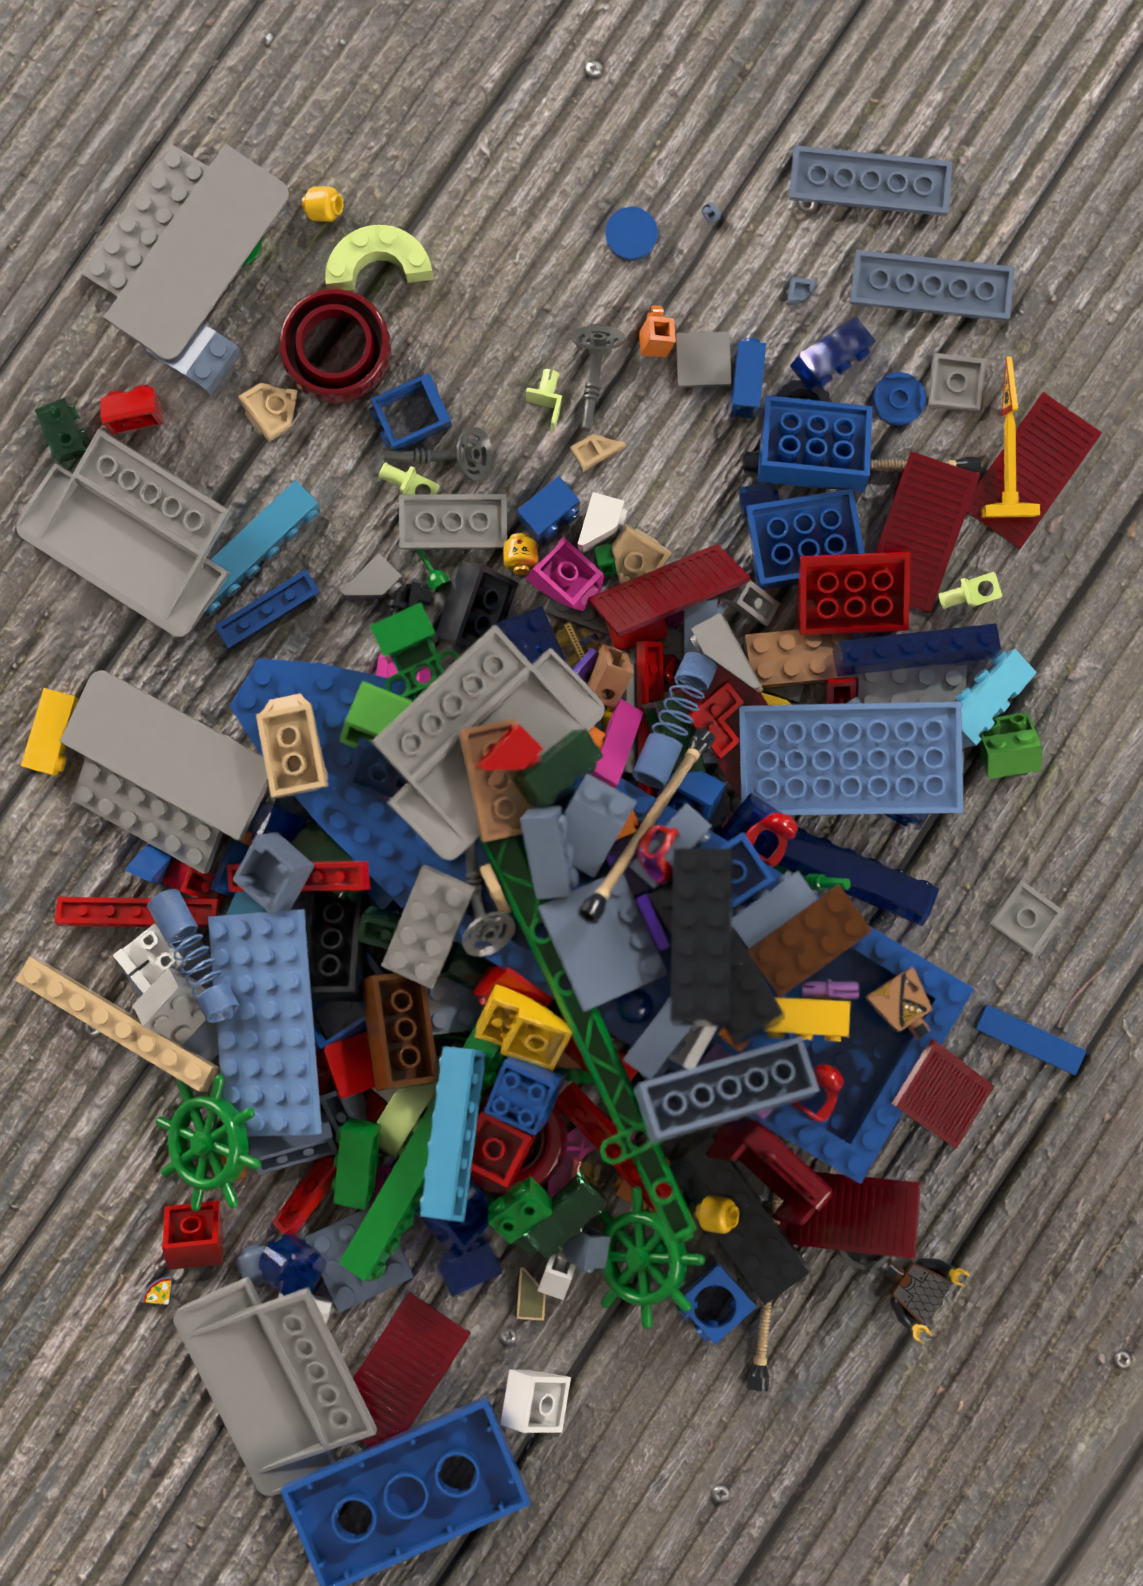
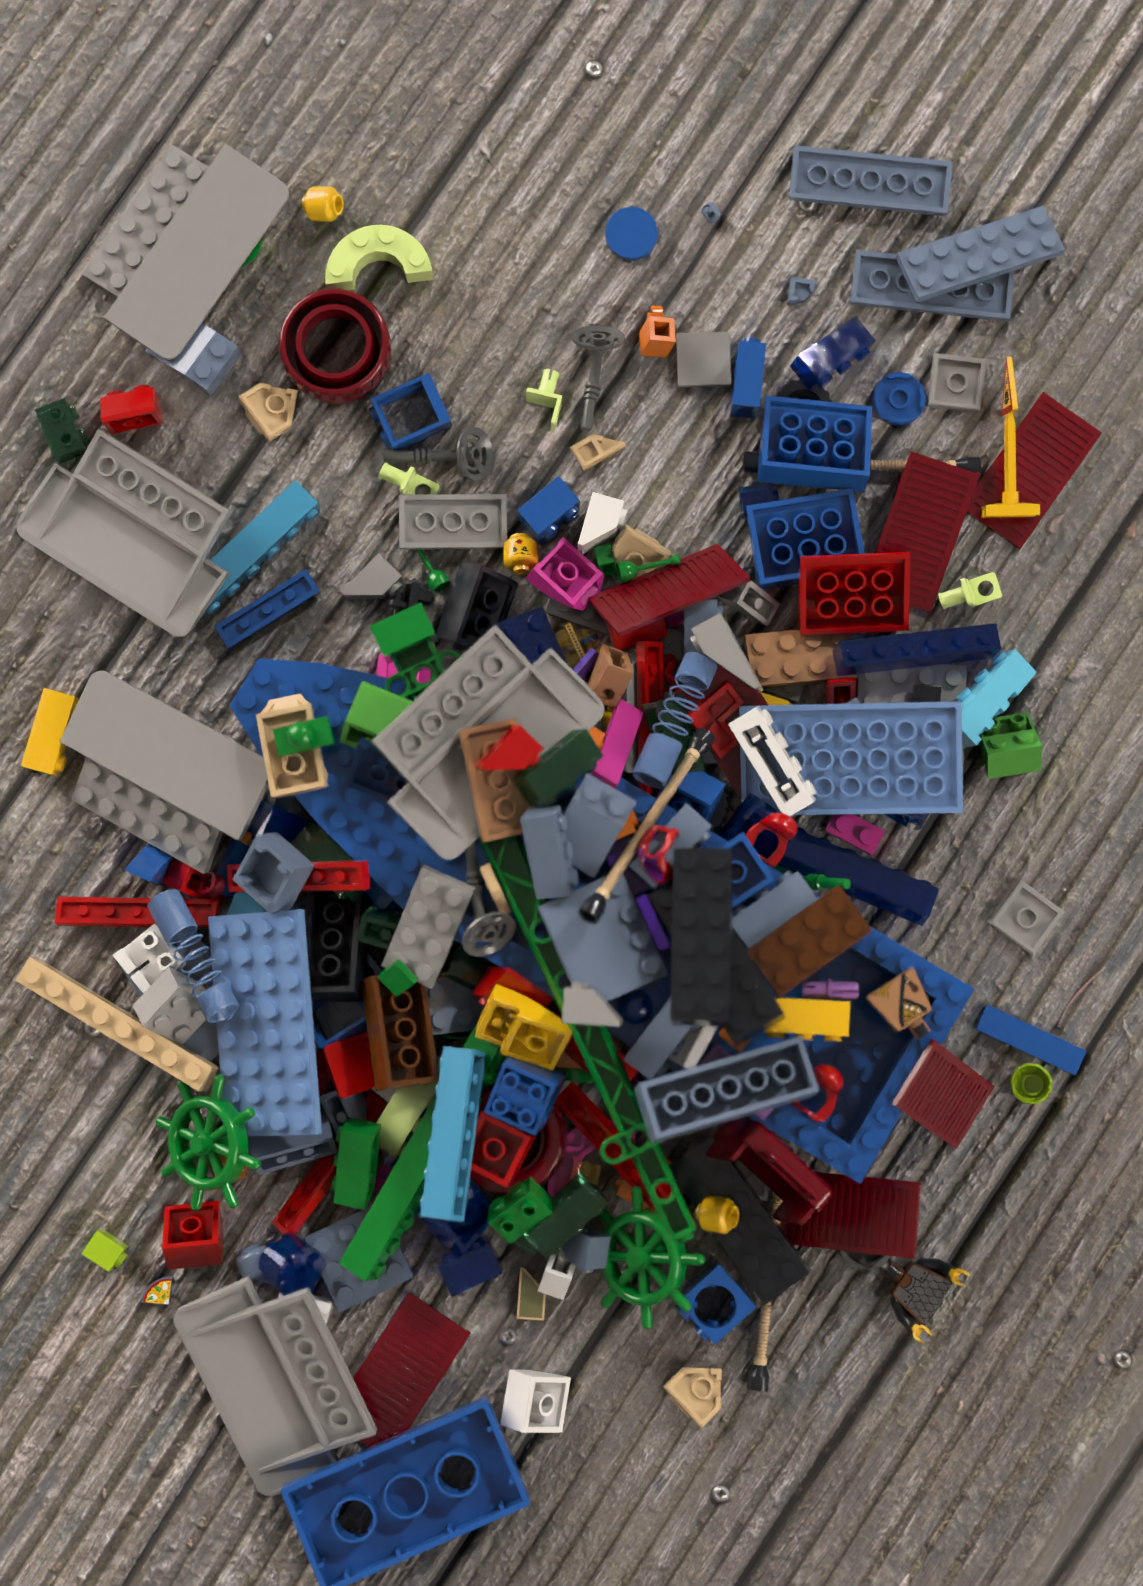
none -> lime brick [82,1228,129,1272]
none -> dark red bush [198,871,225,898]
none -> green tile [273,716,335,757]
none -> green tile [378,959,418,997]
none -> light grey slope [562,982,623,1026]
none -> green hinge [616,554,681,583]
none -> tan plate [663,1367,722,1428]
none -> white brick [728,706,817,816]
none -> dark pink plate [824,814,885,855]
none -> sand blue plate [896,205,1065,303]
none -> black plate [912,685,941,702]
none -> lime hair [1010,1063,1052,1105]

